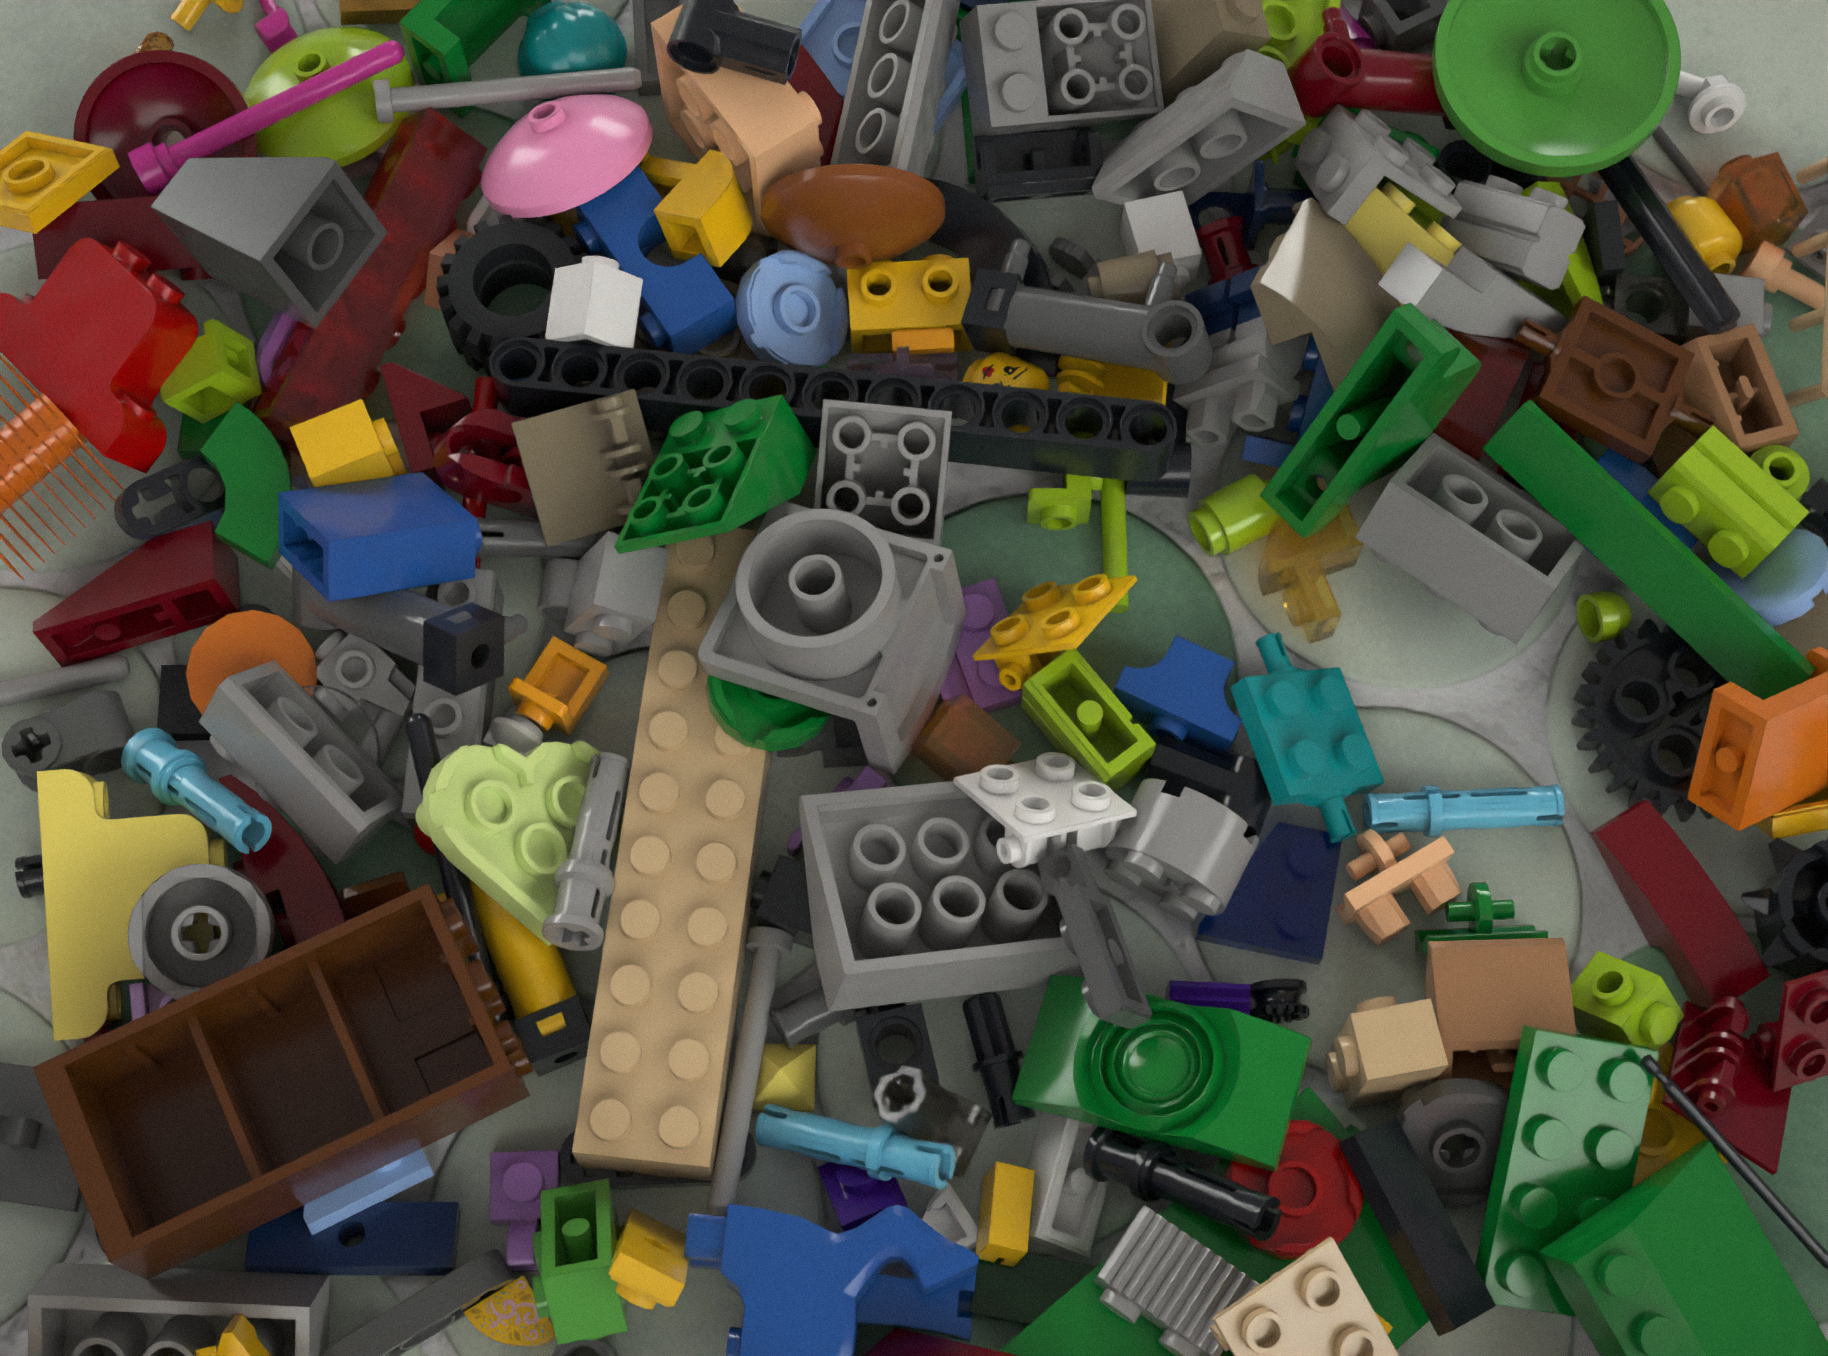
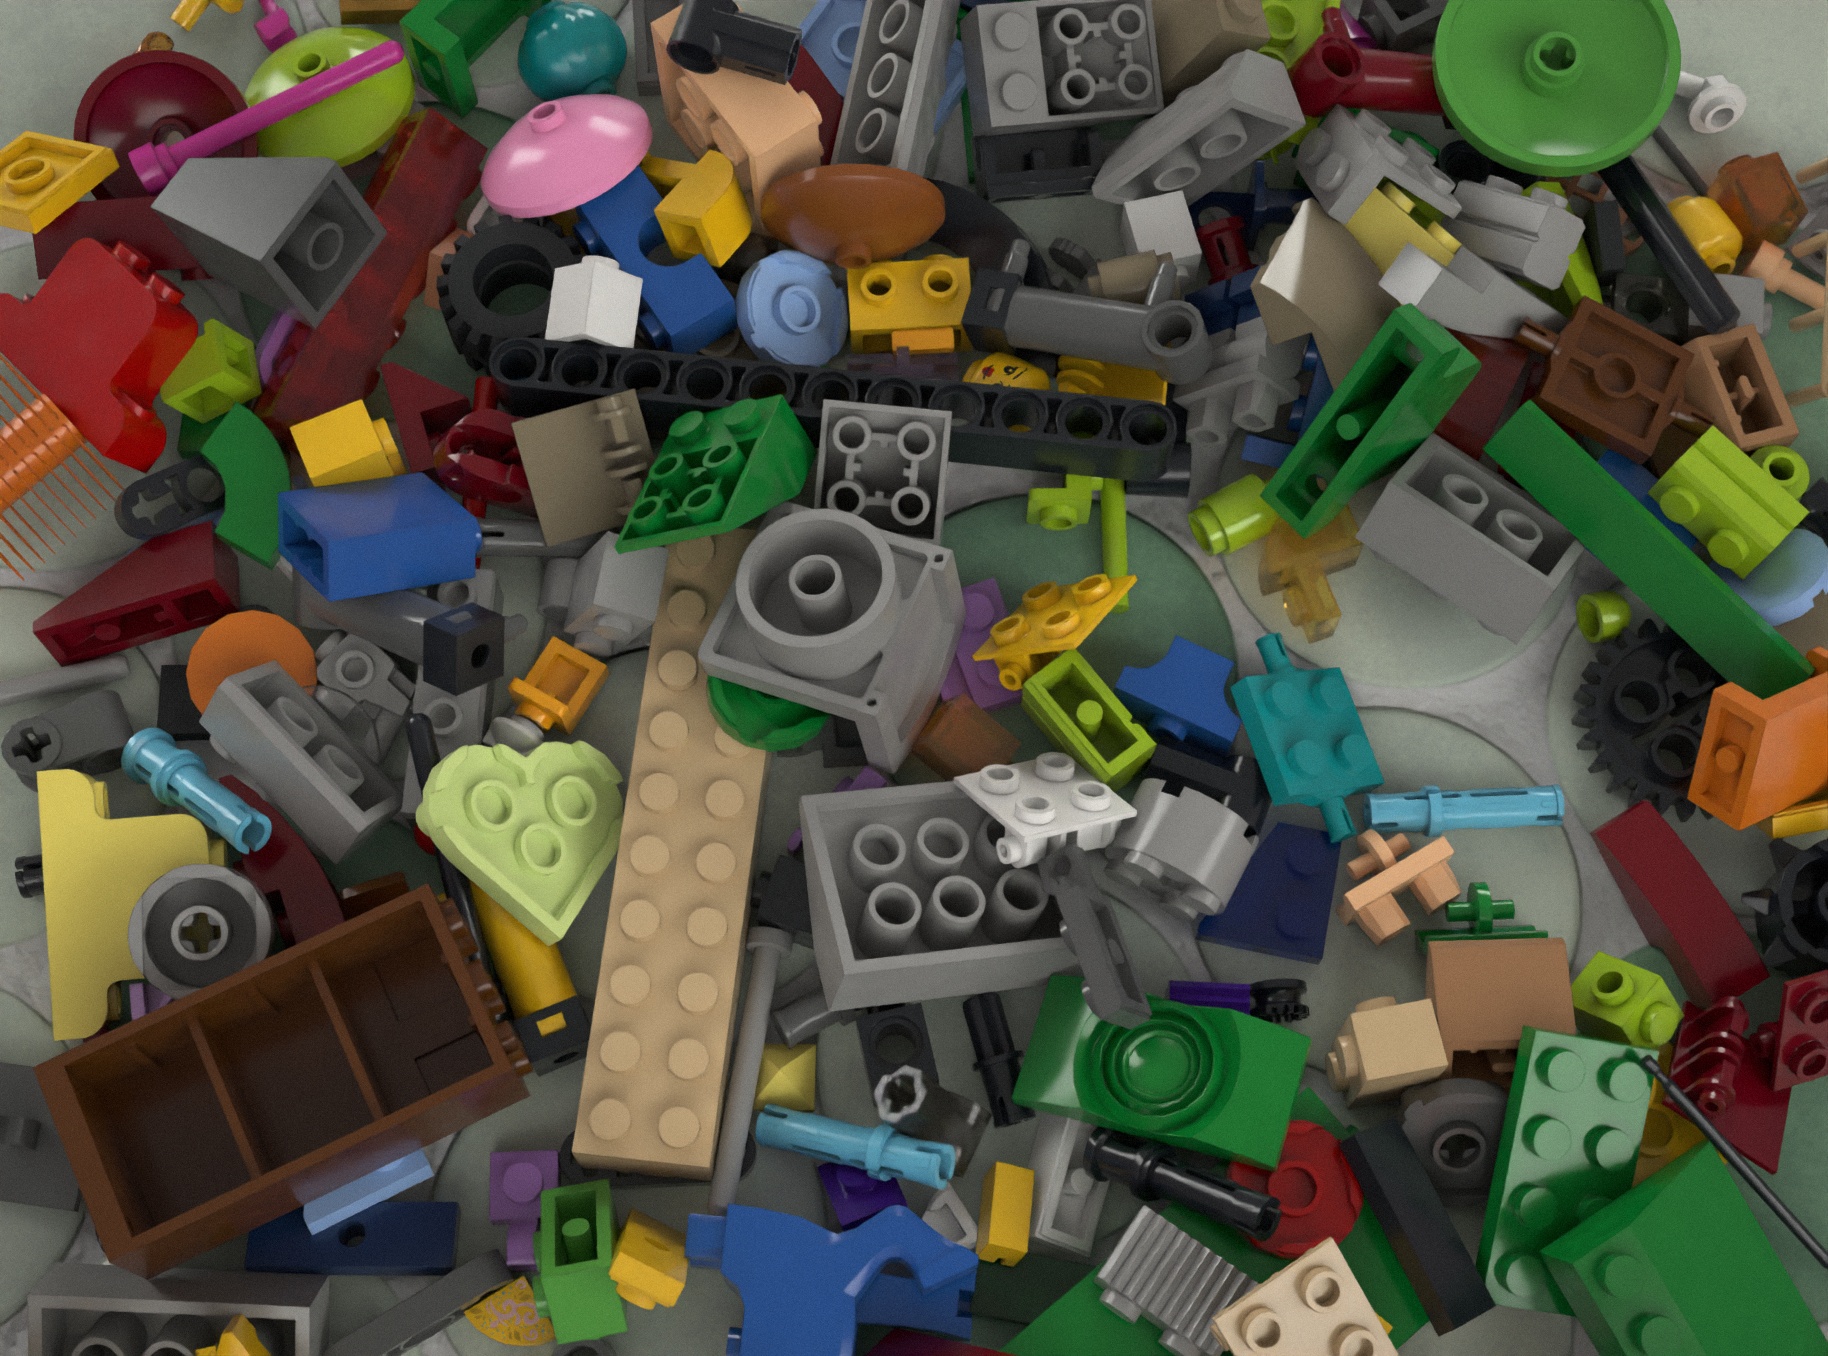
light grey bar [373,67,642,123] -> none
light grey pin [542,752,632,951] -> none

